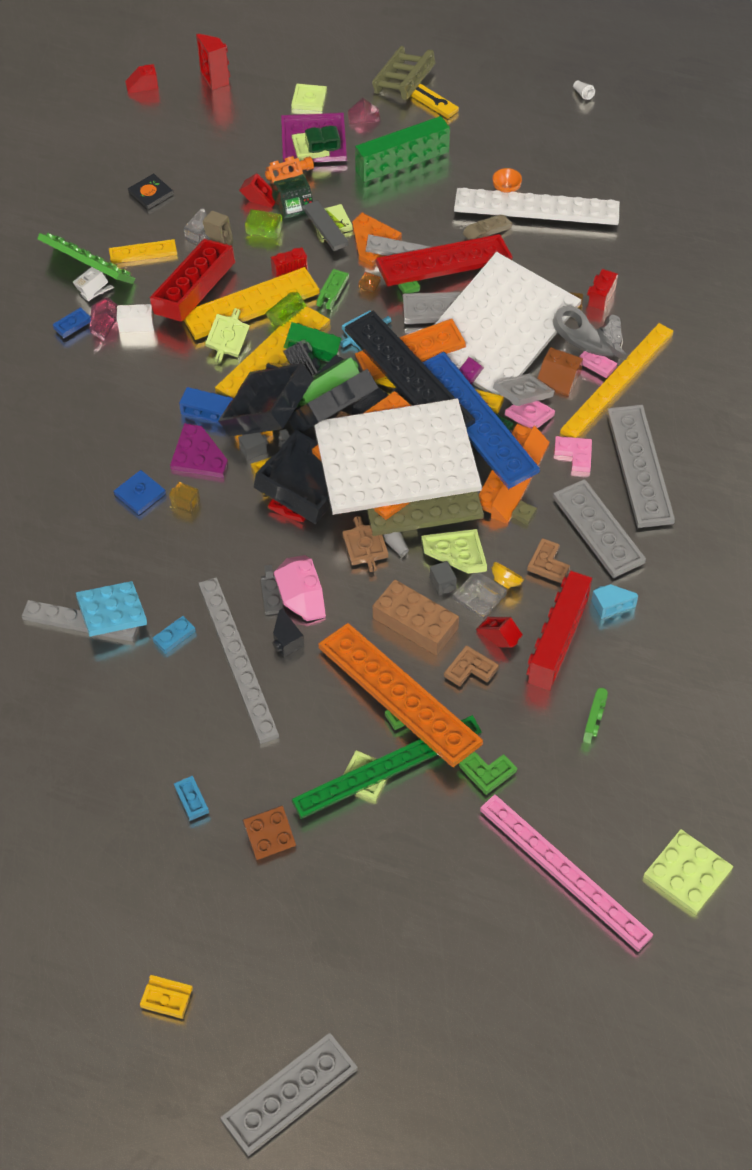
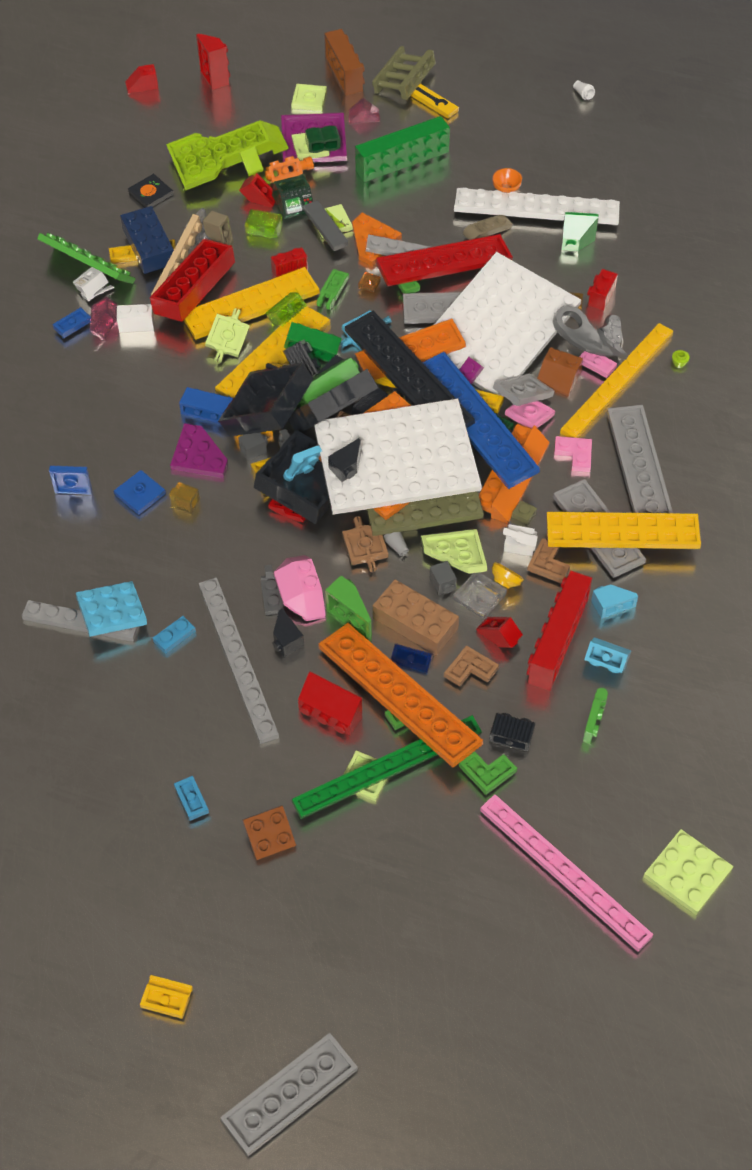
none -> blue plate [49,466,92,495]
none -> dark blue brick [120,206,174,274]
none -> tan plate [151,214,202,295]
none -> lime piece [166,120,289,190]
none -> medium azure plate [283,445,322,481]
none -> red slope [298,671,363,736]
none -> dark orange brick [324,29,365,96]
none -> bright green slope [325,576,372,642]
none -> black slope [328,438,361,482]
none -> clear blue slope [391,644,434,673]
none -> black brick [489,713,535,751]
none -> white piece [503,524,538,557]
none -> yellow plate [546,512,701,549]
none -> slope [562,212,599,251]
none -> medium azure brick [584,637,631,673]
none -> lime plate [672,350,690,367]

